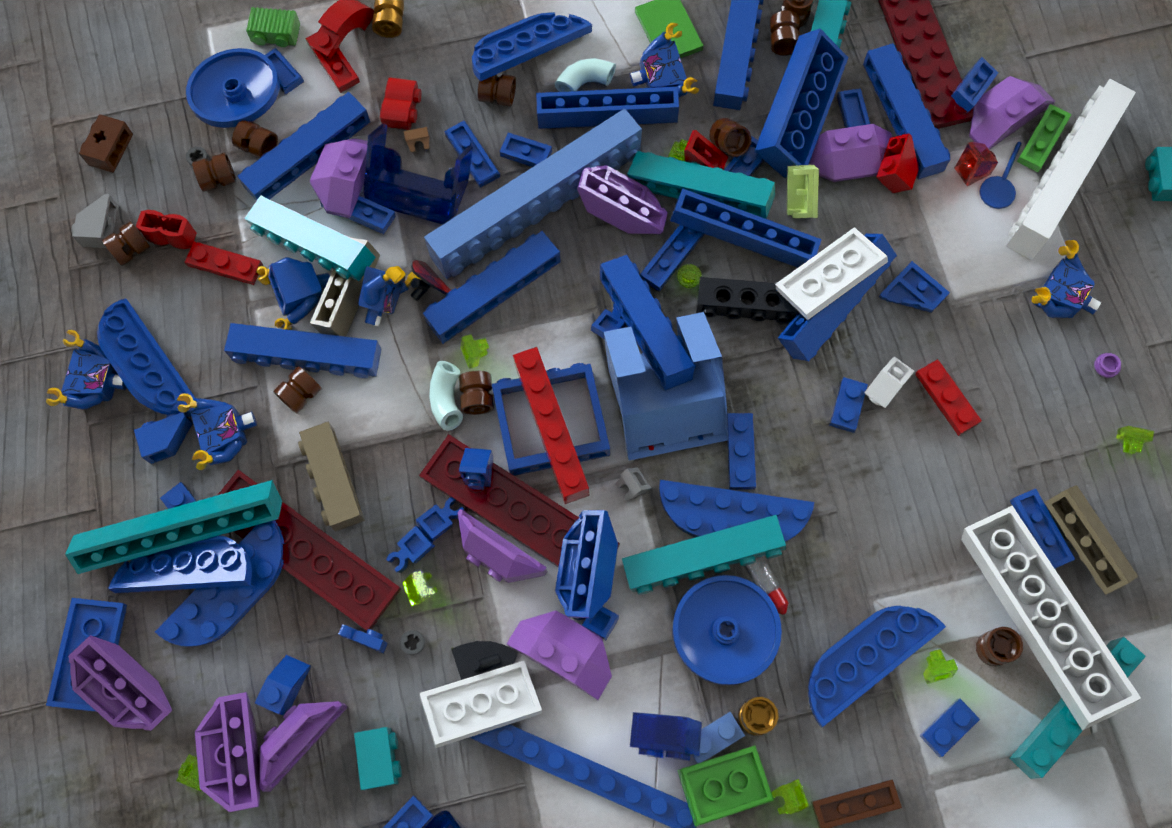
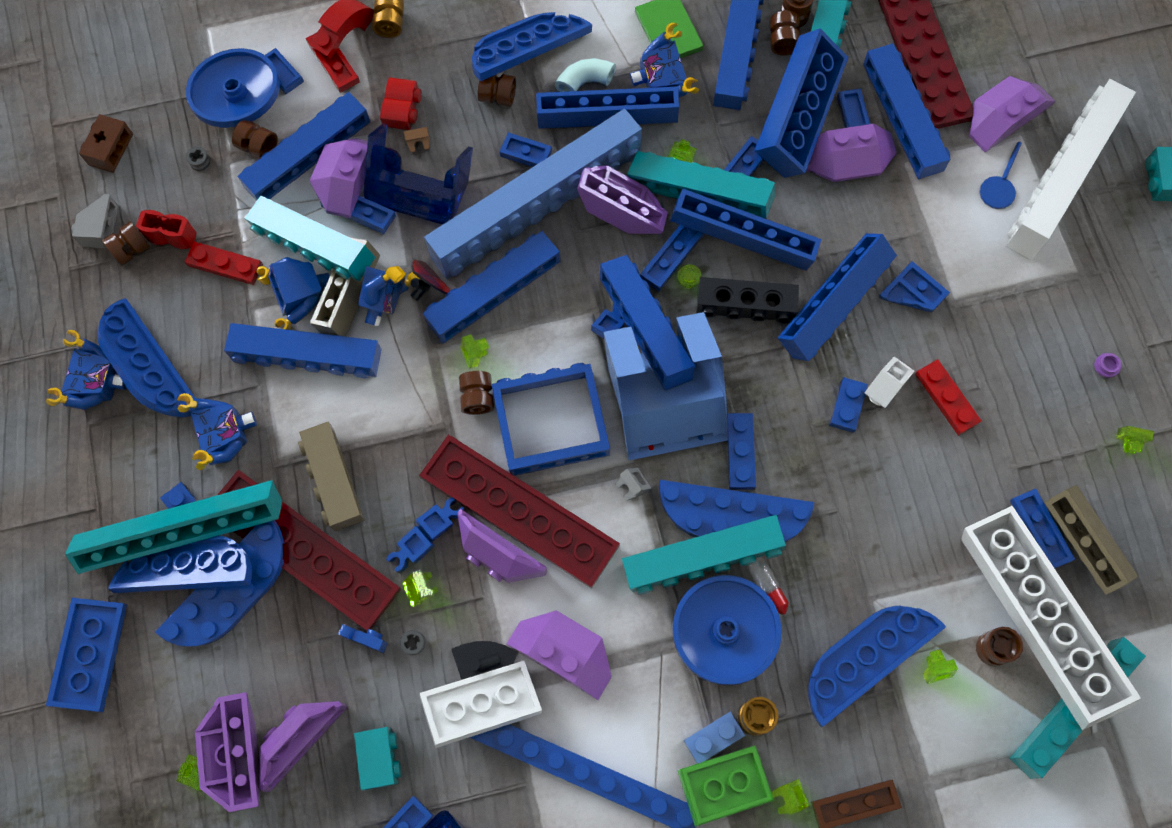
medium lavender wedge [68,635,172,731] -> none
blue slope [134,412,193,464] -> none
reddish brown wheel [192,152,236,192] -> none
bright green brick [246,7,300,47] -> none
blue slope [255,655,311,715] -> none
reddish brown wheel [273,366,322,414] -> none
light aqua cylinder [429,361,463,431] -> none
blue tile [444,120,500,188] -> none
blue slope [459,448,494,490] -> none
red brick [513,347,590,504] -> none
blue wedge [555,510,618,618] -> none
blue plate [572,606,619,641] -> none
clear blue brick [630,712,702,761] -> none
red slope [684,130,728,169] -> none
reddish brown wheel [709,118,752,157] -> none
white plate [775,228,888,320] -> none
yellowish green hinge [787,165,819,218] -> none
red slope [876,133,919,193] -> none
blue plate [920,698,980,757] -> none
blue plate [951,57,998,112] -> none
clear red slope [954,142,998,186] -> none
bright green plate [1017,104,1072,172] -> none
blue torso [1031,240,1101,318] -> none

